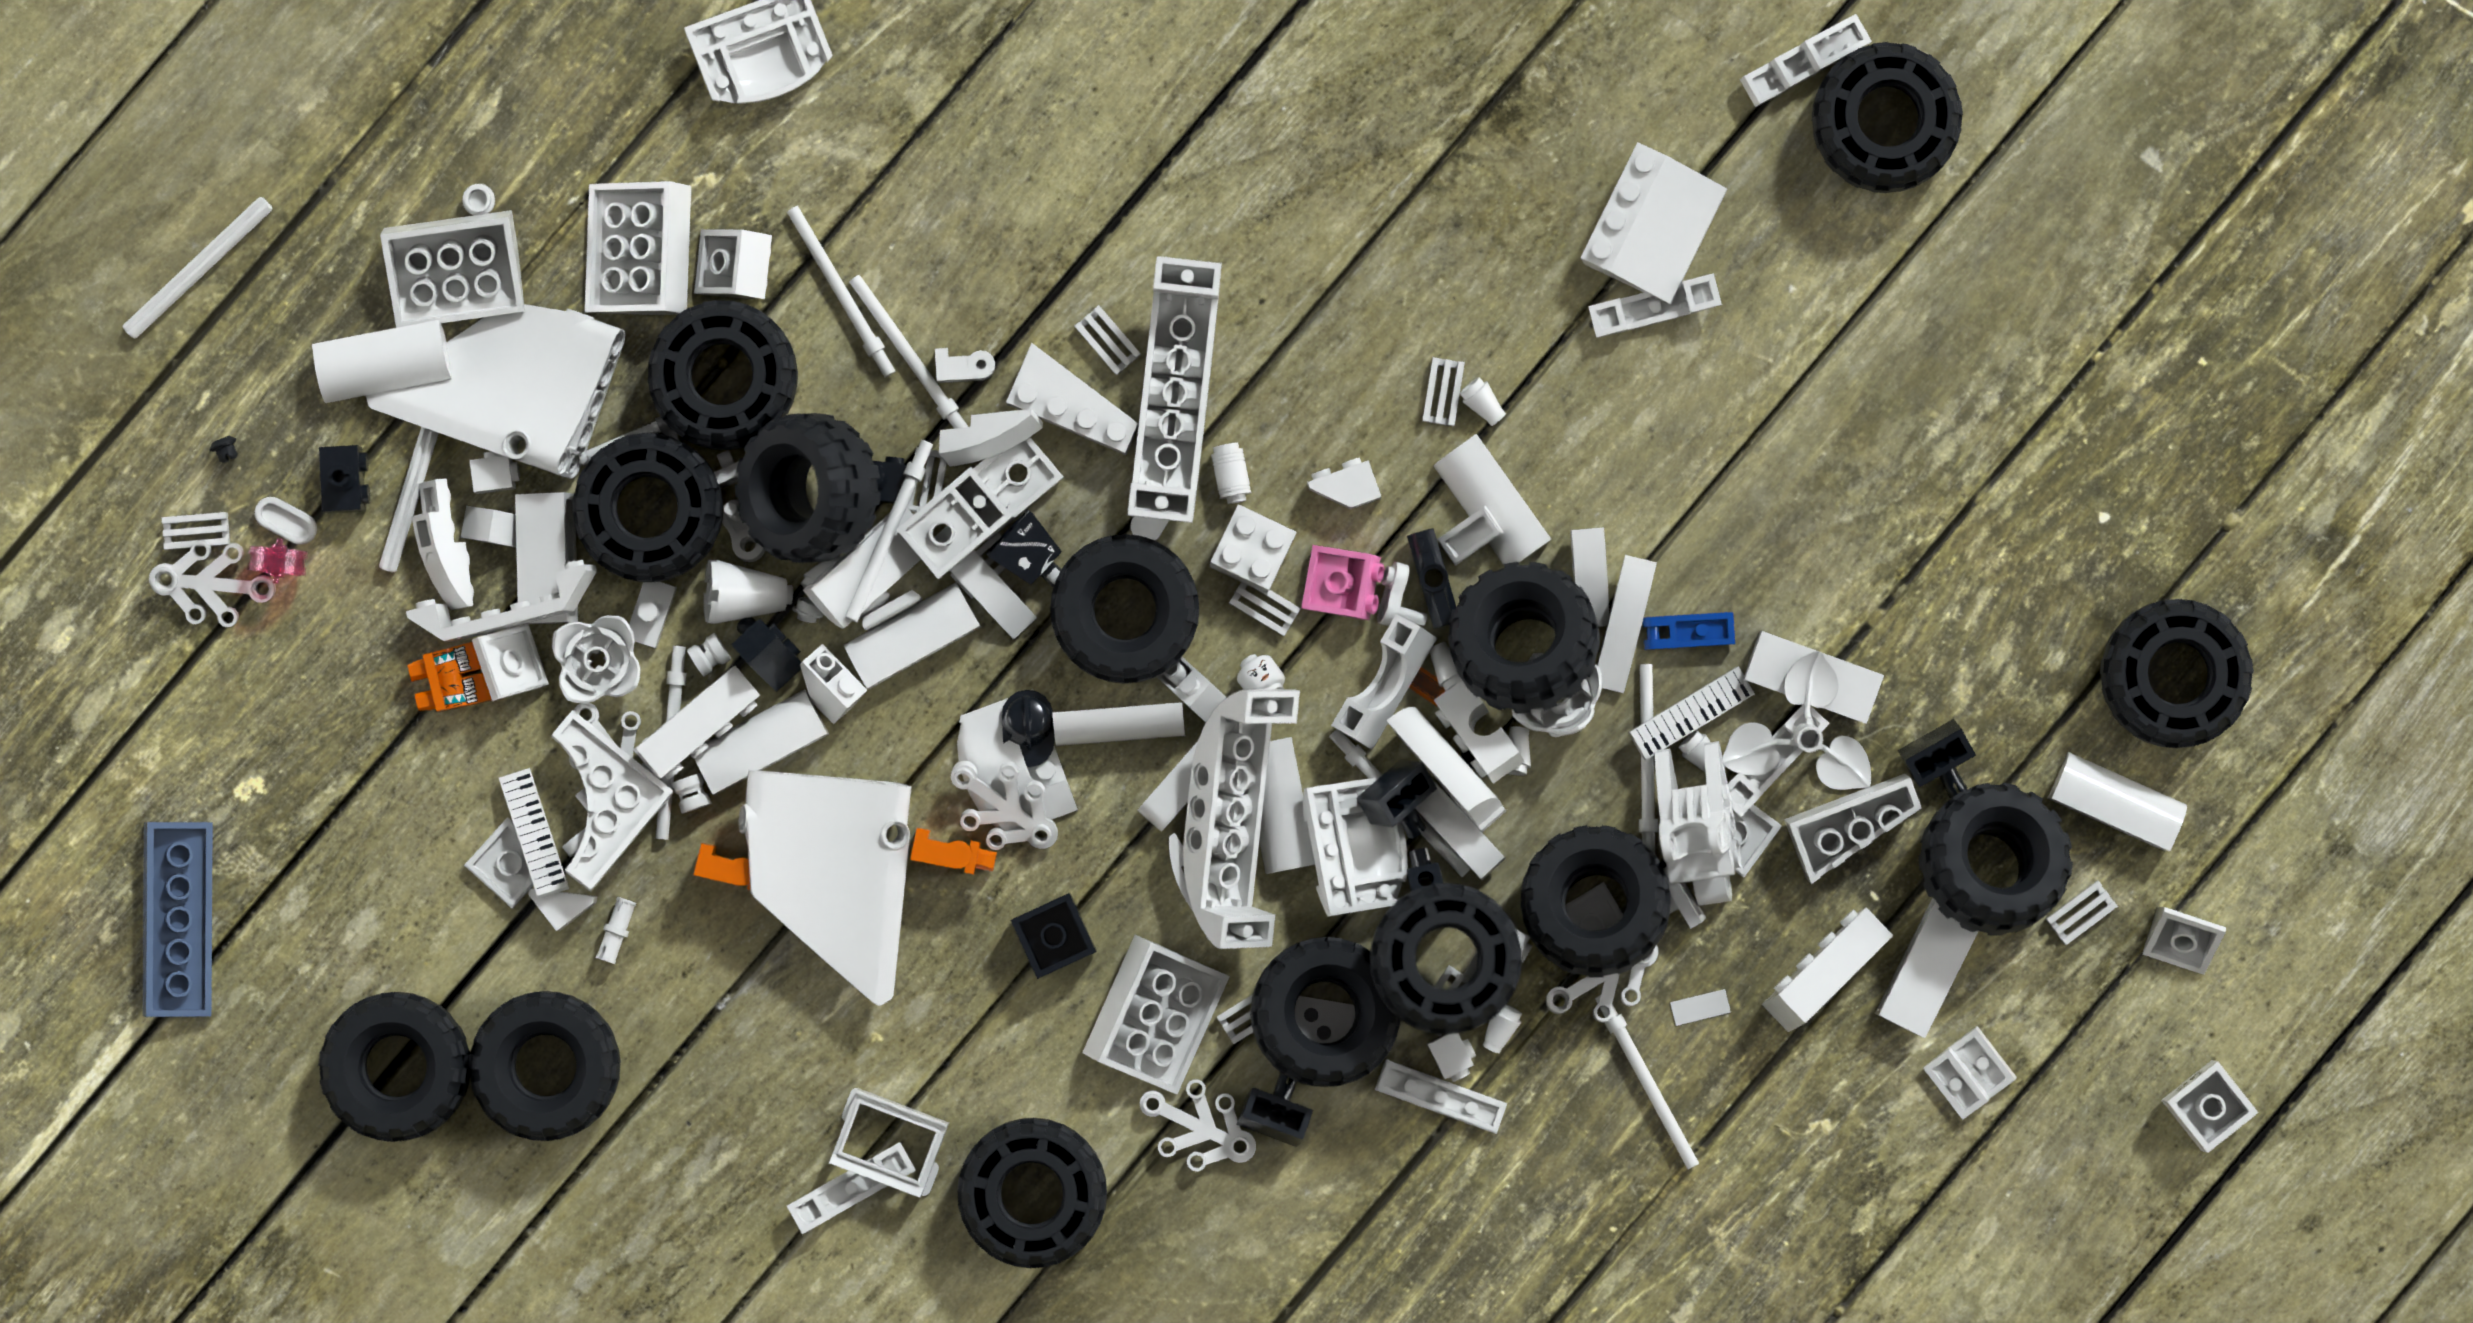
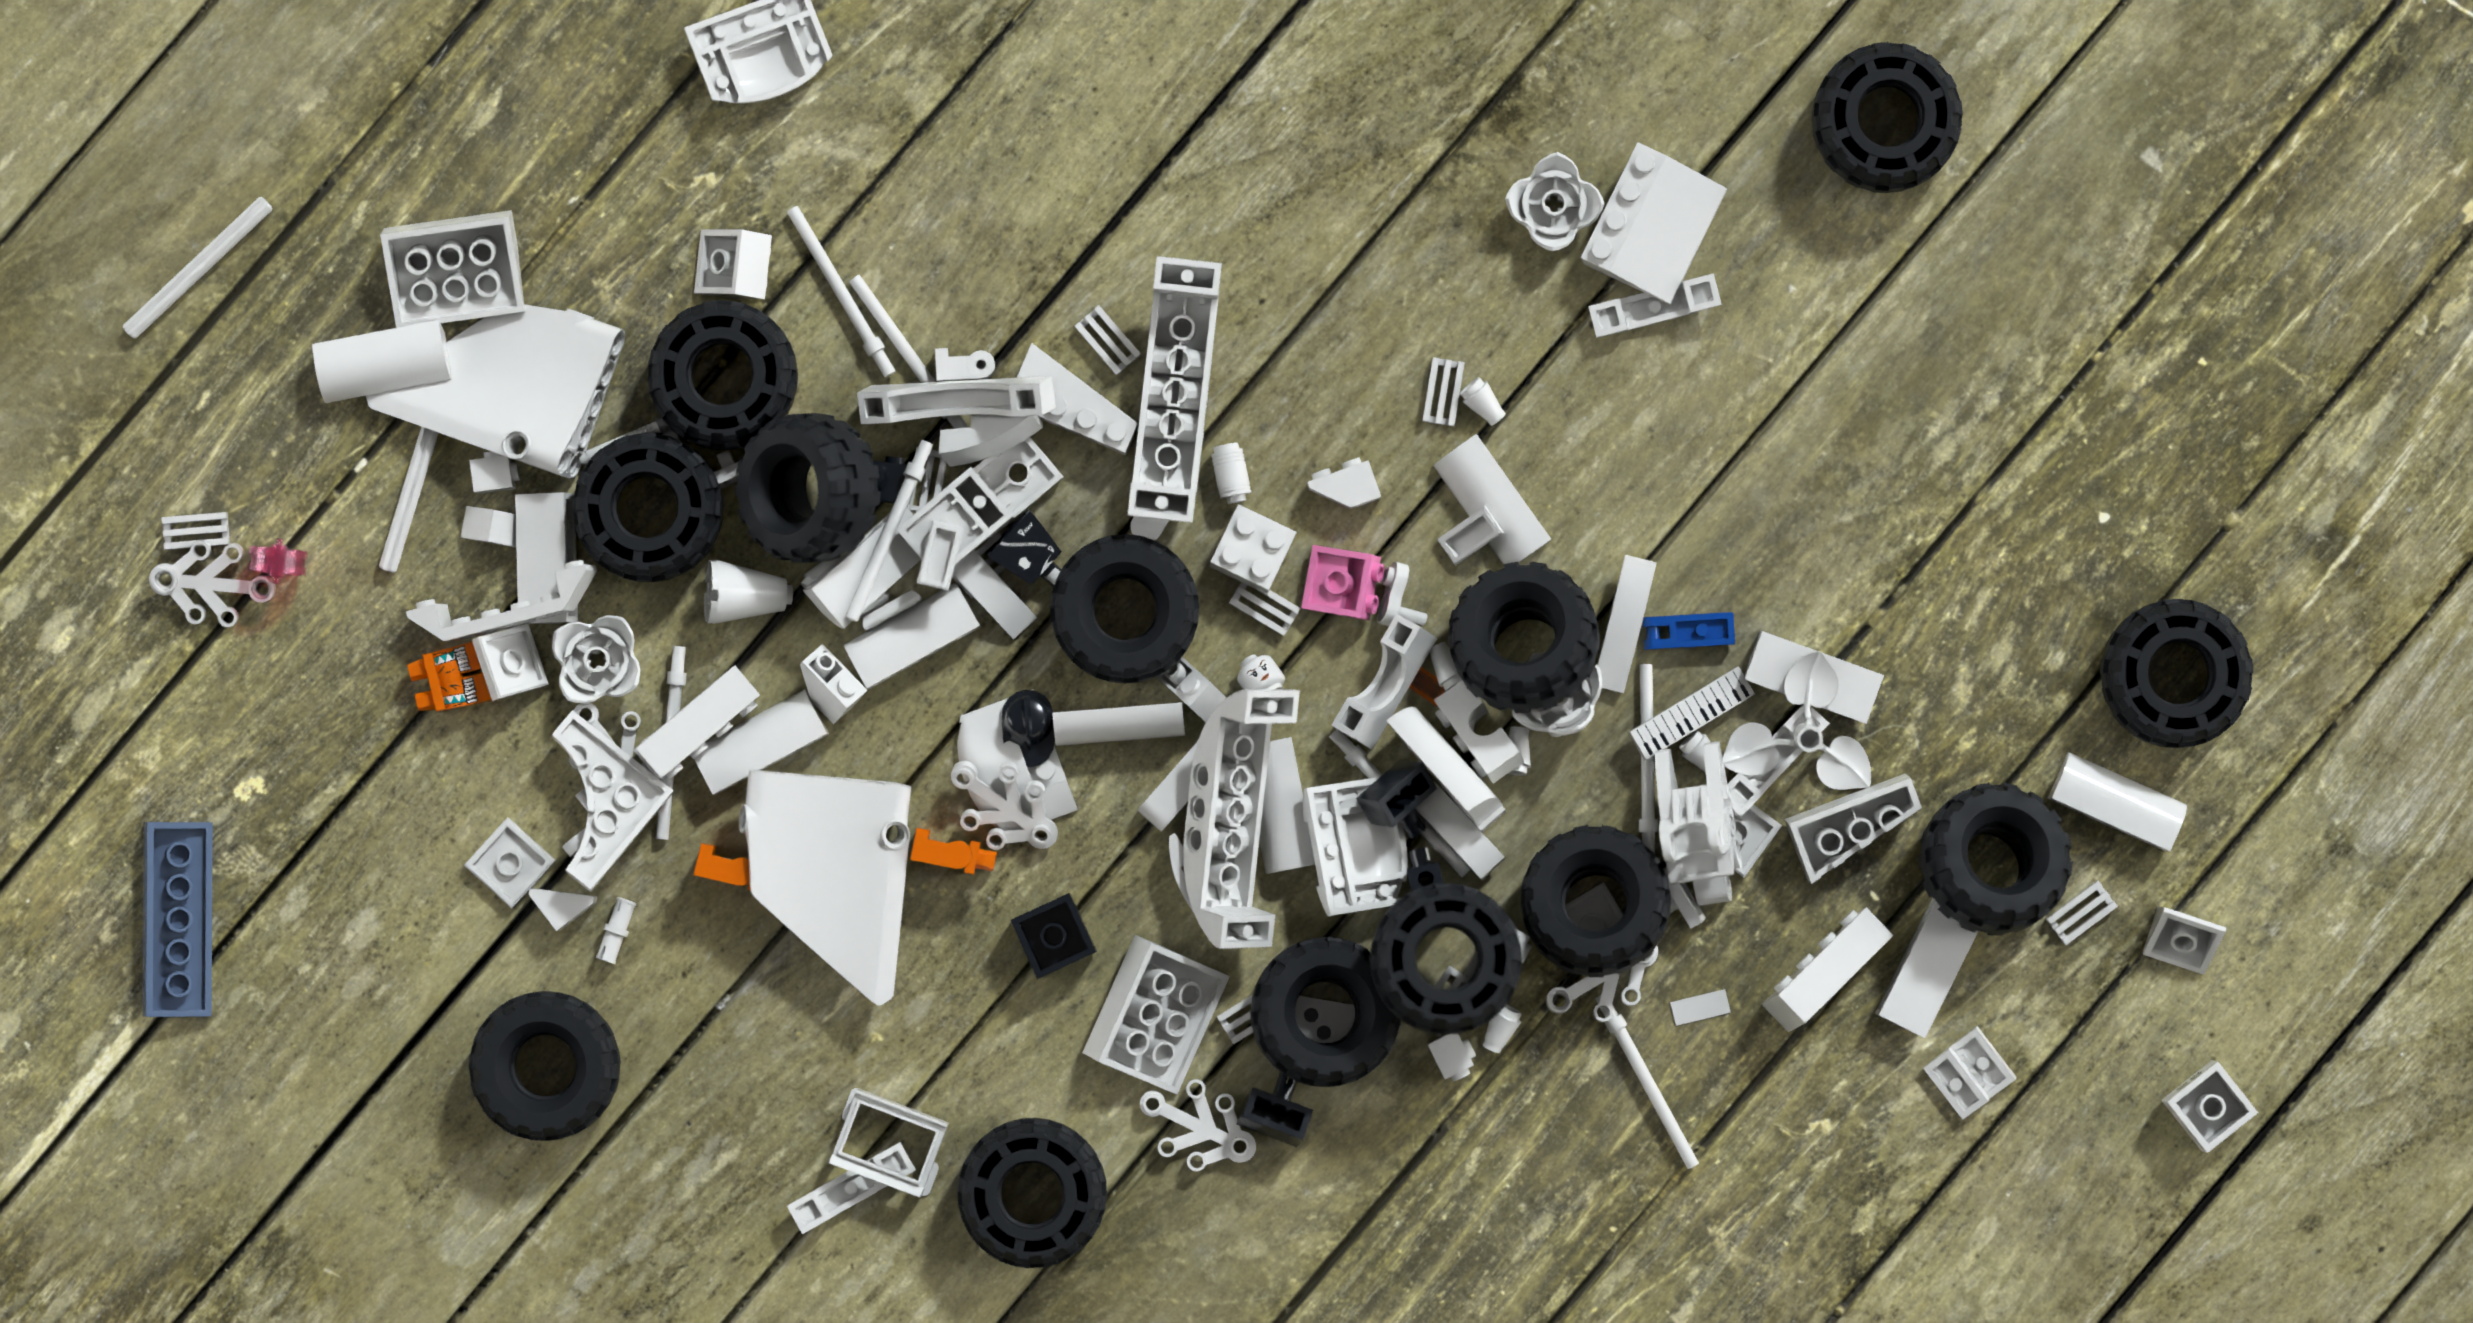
black piece [209,436,238,463] -> none
white tile [255,497,317,545] -> none
black tyre [318,992,470,1142] -> none
black brick [319,445,370,514] -> none
white slope [412,479,474,610] -> none
white plate [463,184,495,215] -> none
white tile [499,768,569,899] -> none
white slope [585,181,691,315] -> none
white tile [629,582,677,648] -> none
white wheel [671,773,712,814] -> none
white wheel [687,633,731,677] -> none
white piece [722,499,765,562] -> none
black brick [731,617,801,692] -> none
white plate [792,597,823,623] -> none
white tile [1375,1059,1507,1134] -> none
black piece [1406,528,1456,629] -> none
white slope [1570,528,1609,627] -> none
white slope [1740,14,1872,107] -> none
black brick [1897,719,1976,798] -> none
none -> white arch [857,376,1056,424]
none -> white tile [917,520,964,591]
none -> white brick [1505,152,1605,251]

